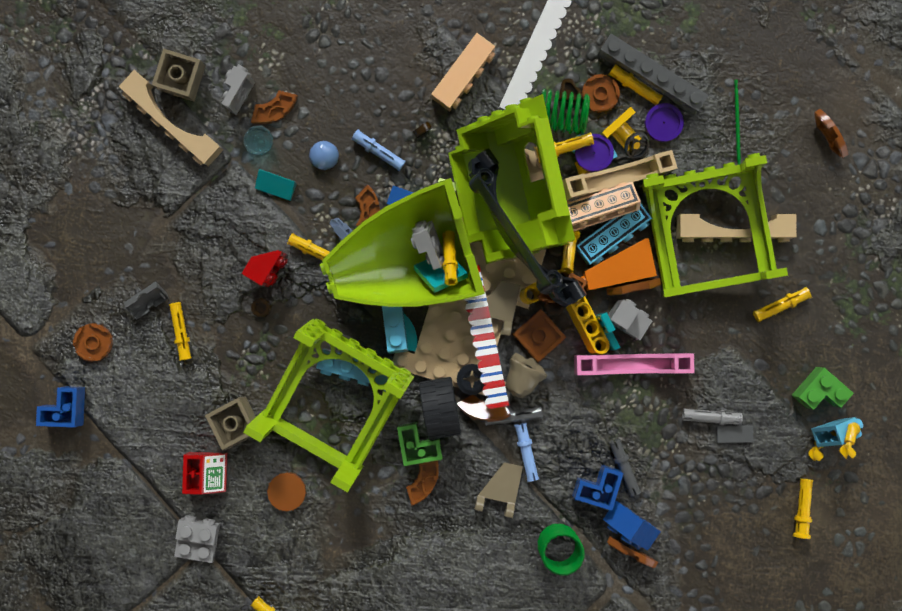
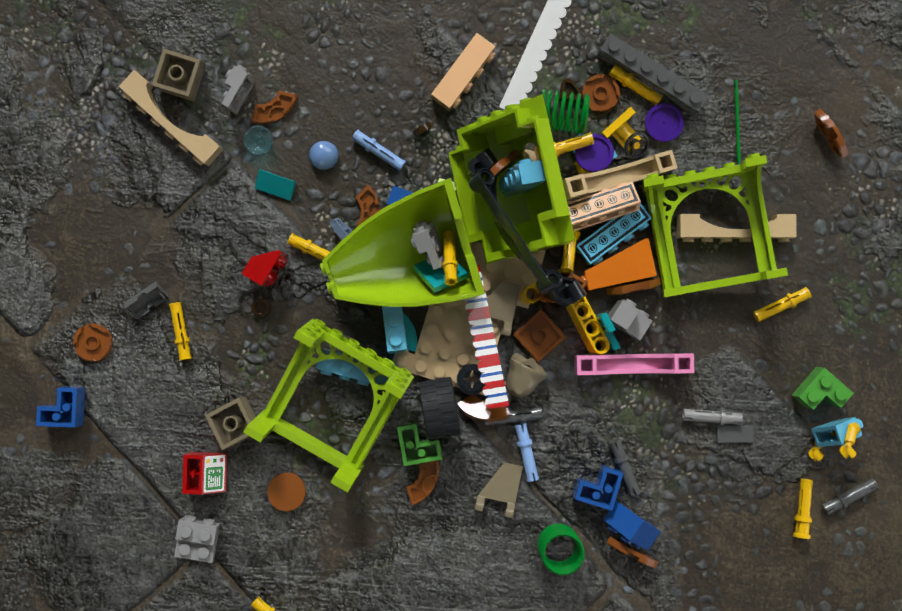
none -> dark orange tile [490,149,523,179]
none -> medium azure brick [499,159,546,197]
none -> dark grey pin [821,478,879,516]

